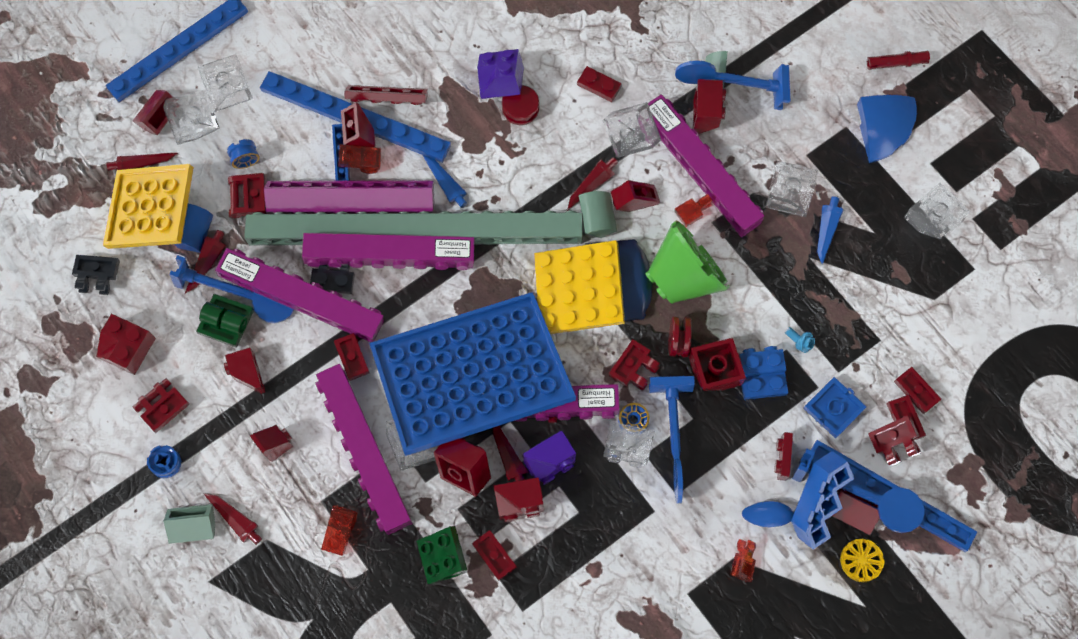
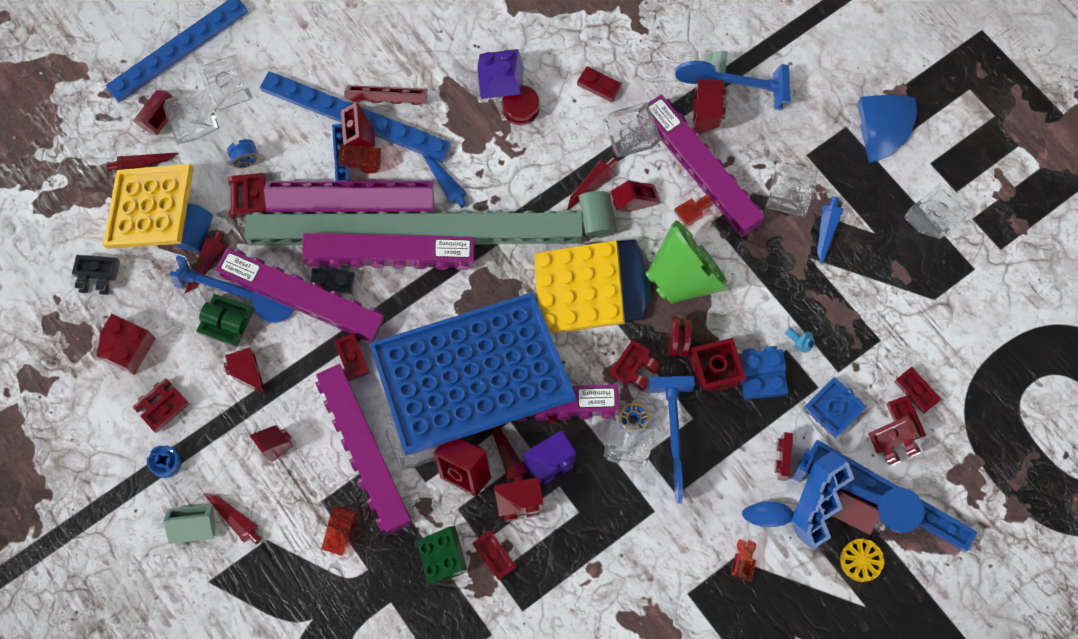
dark red pin [867,50,930,70] -> none

